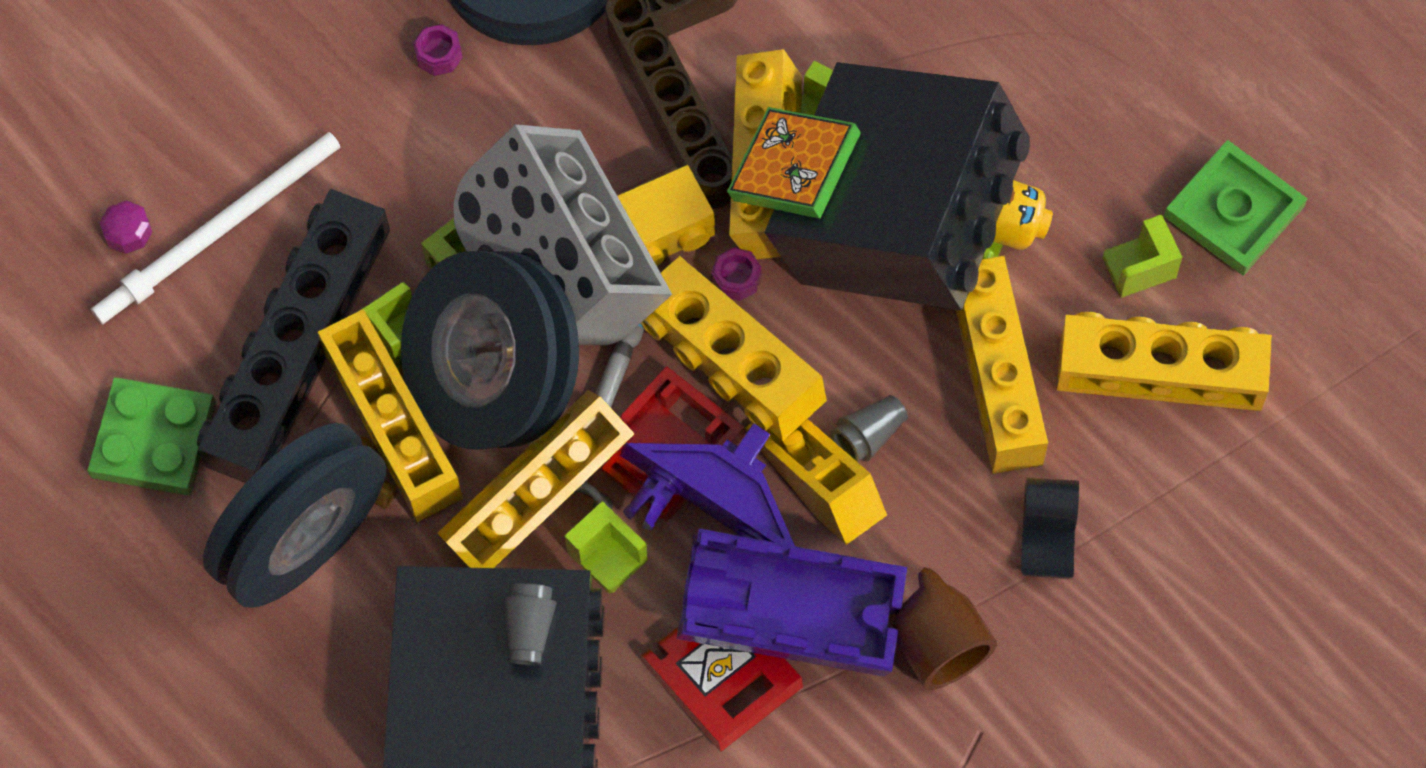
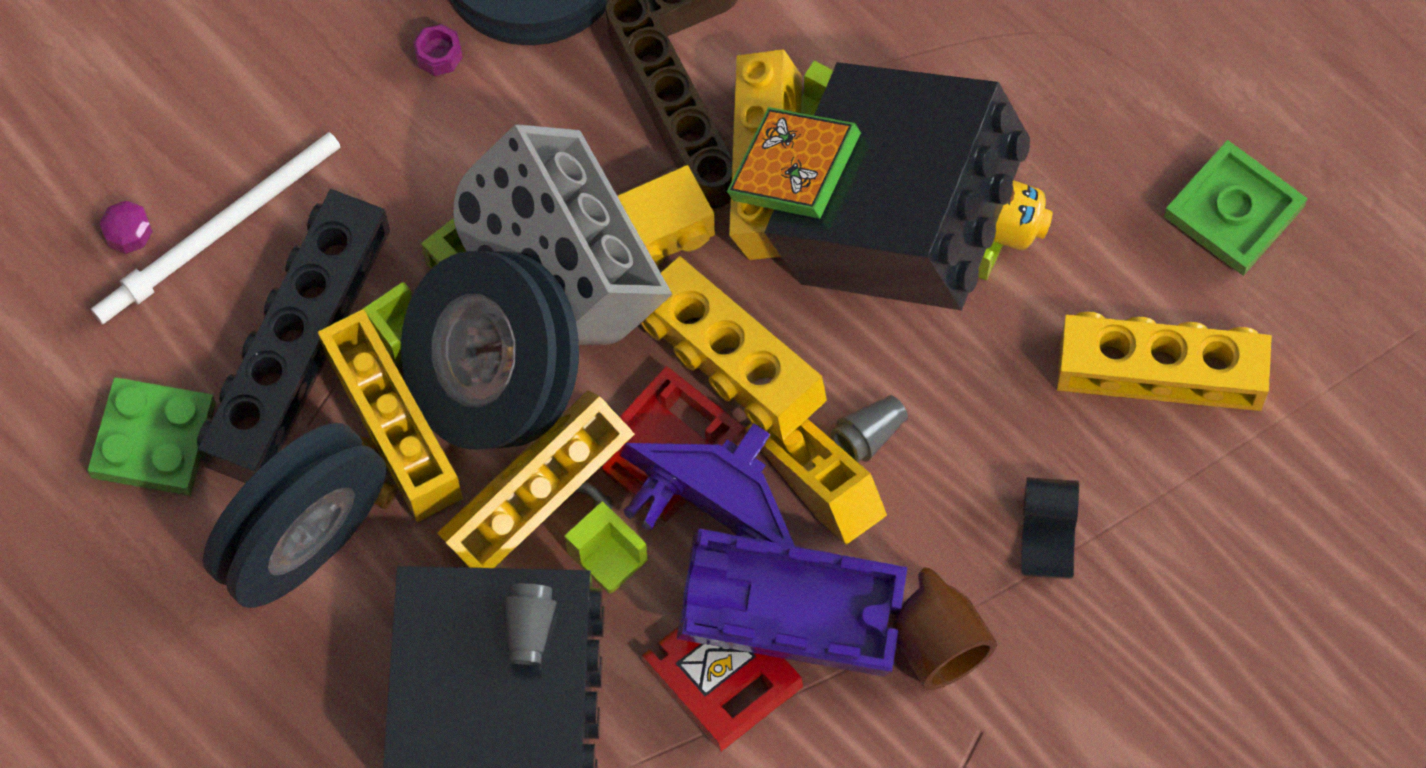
light grey piece [595,324,644,408] -> none
magenta tile [711,247,762,301] -> none
yellow brick [956,256,1048,474] -> none
lime panel [1103,214,1182,298] -> none

